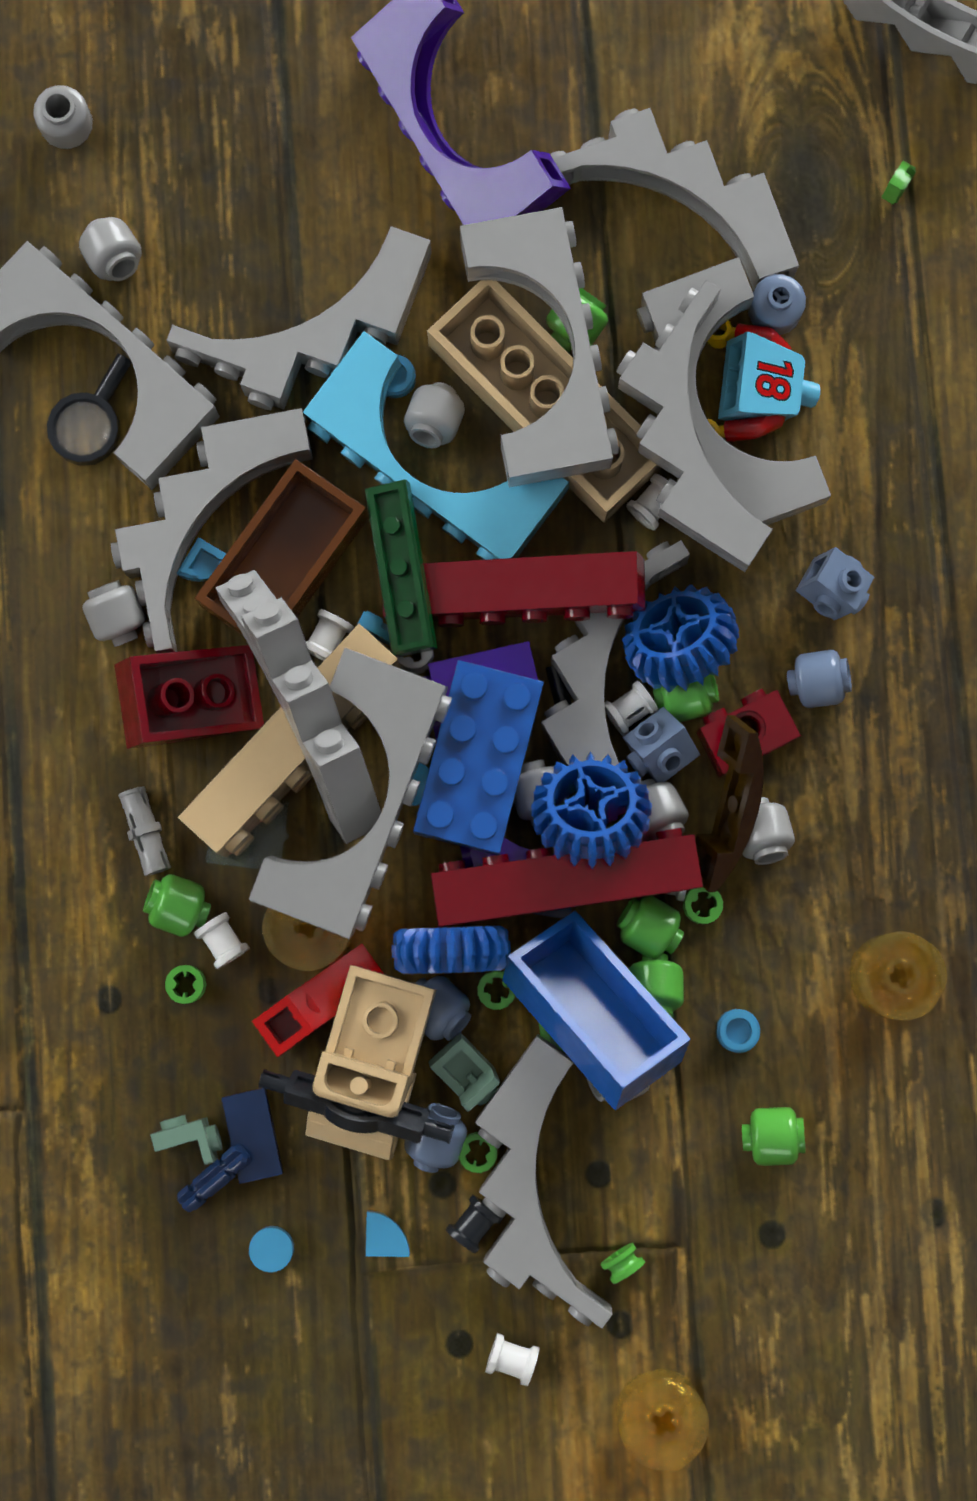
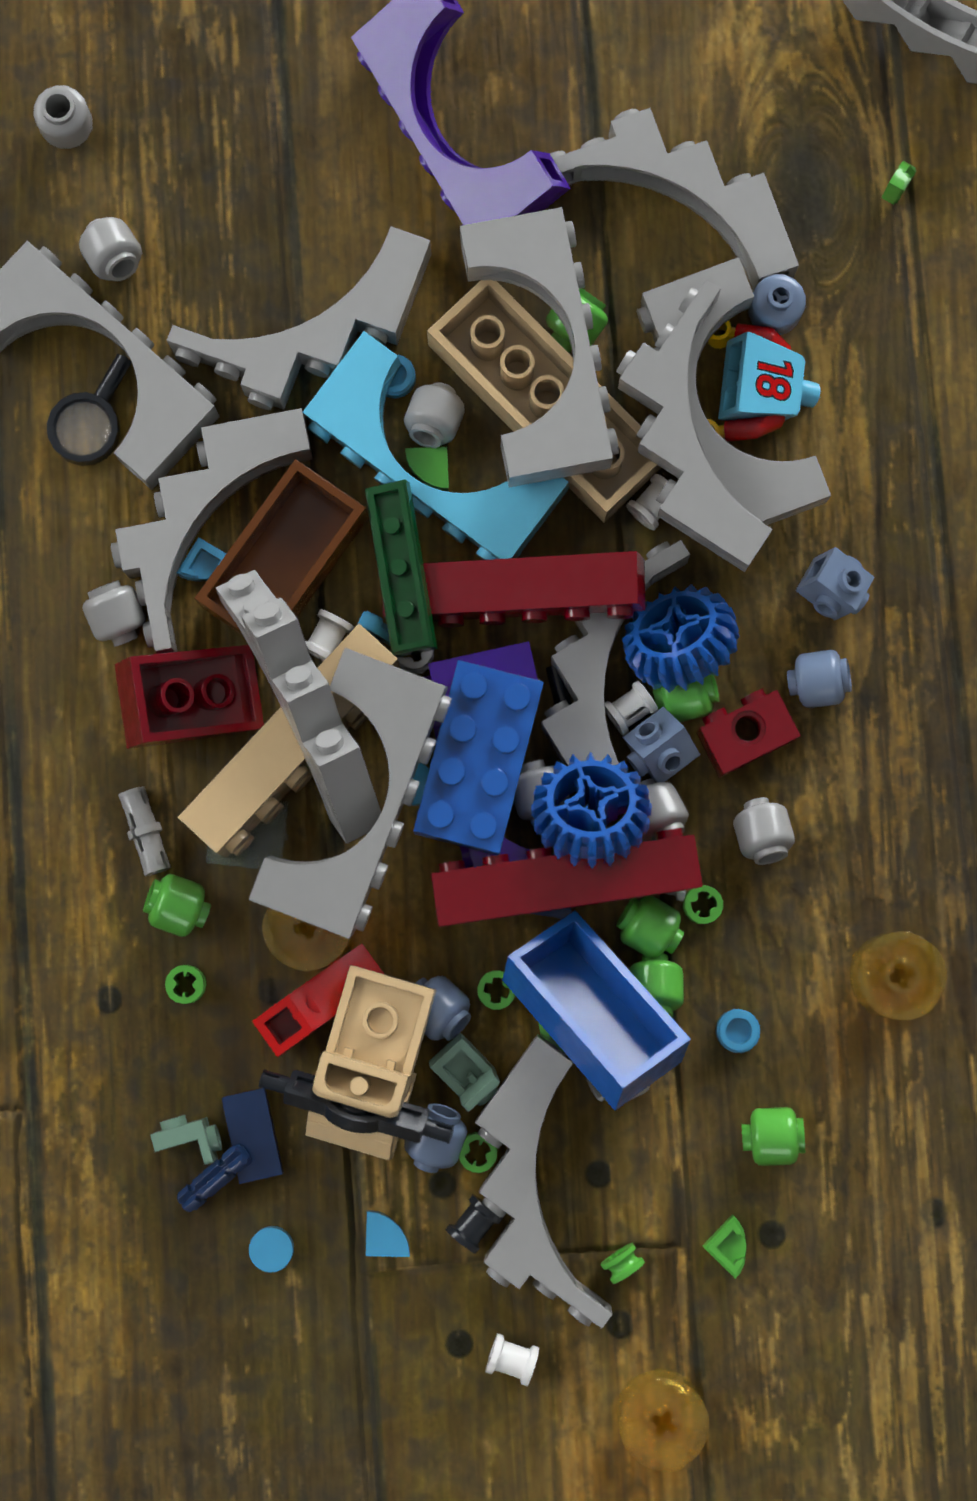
white bush [194,912,250,970] -> none
blue gear [392,926,511,974] -> none
dark brown slope [695,715,764,892] -> none
none -> bright green tile [405,447,449,491]
none -> bright green tile [702,1214,747,1279]

